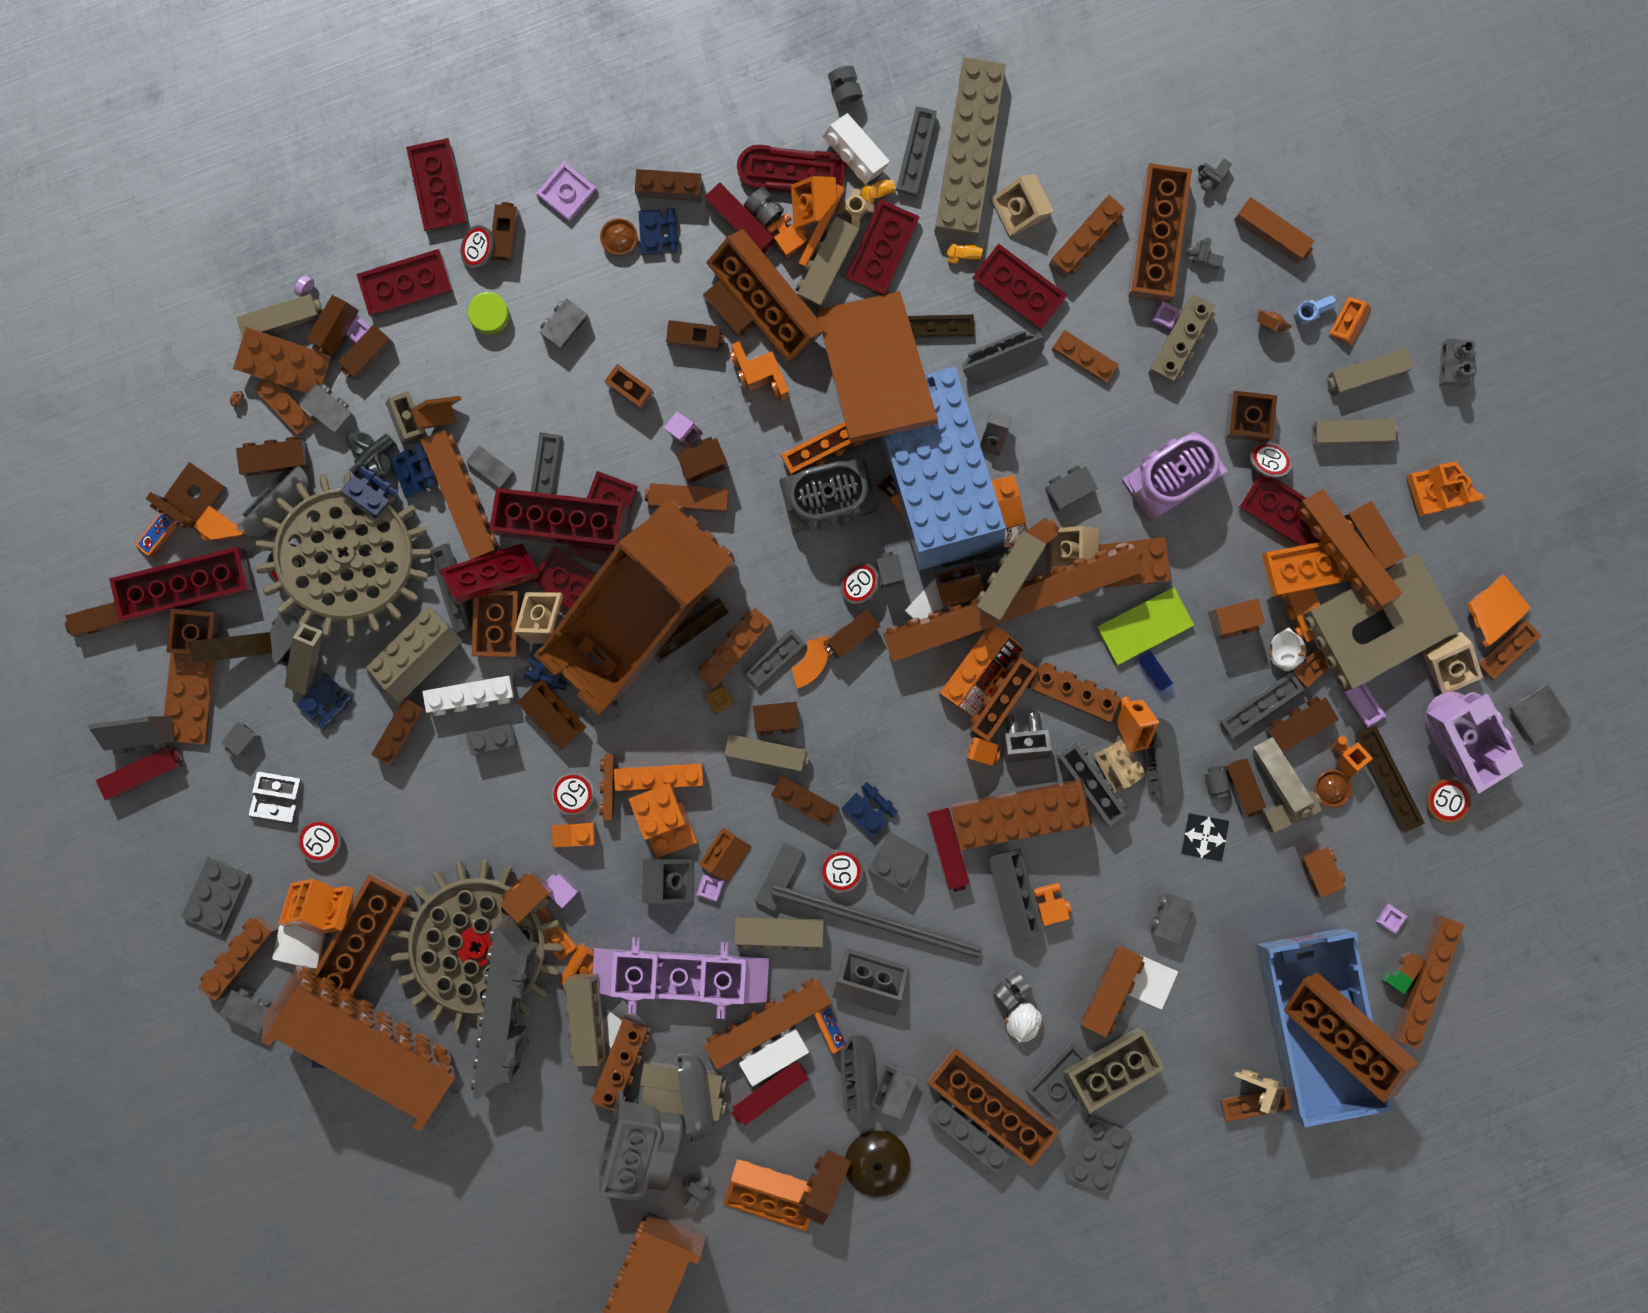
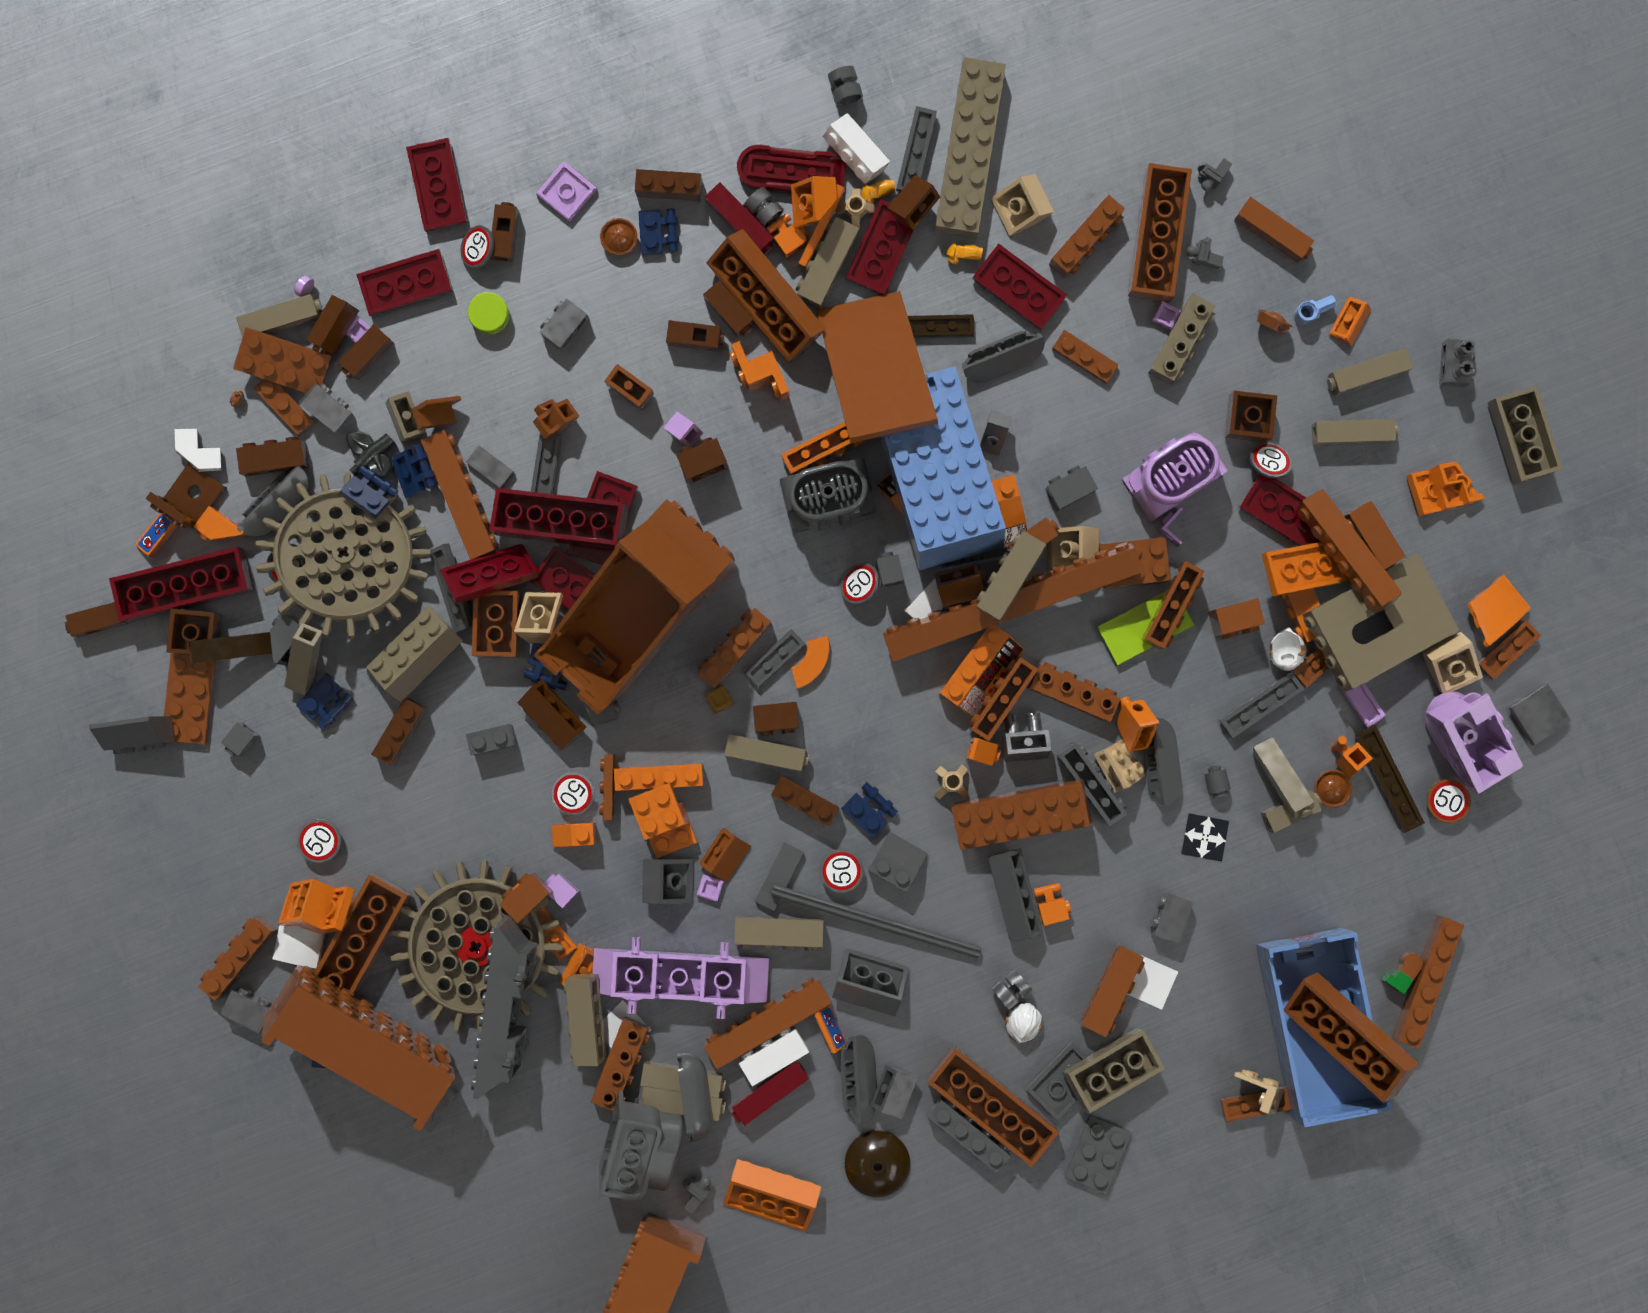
dark red brick [96,747,183,800] -> none
dark grey plate [181,856,250,934] -> none
slope [248,772,301,825] -> none
white brick [423,676,516,716] -> none
dark orange brick [645,483,729,513] -> none
dark brown tile [654,597,729,663] -> none
reddish brown brick [799,1149,851,1225] -> none
reddish brown brick [823,609,881,659] -> none
dark red brick [927,807,970,892] -> none
clear blue piece [1137,650,1173,692] -> none
reddish brown brick [1223,758,1266,817] -> none
reddish brown brick [1265,696,1339,752] -> none
dark orange brick [1299,846,1346,898] -> none
lavender tile [1376,904,1408,935] -> none
none -> white tile [174,429,222,472]
none -> dark orange brick [533,399,579,439]
none -> reddish brown brick [887,175,940,230]
none -> tan rock [934,764,969,800]
none -> dark orange brick [1141,561,1205,650]
none -> lavender bracket [1159,507,1183,547]
none -> dark tan brick [1488,386,1563,485]

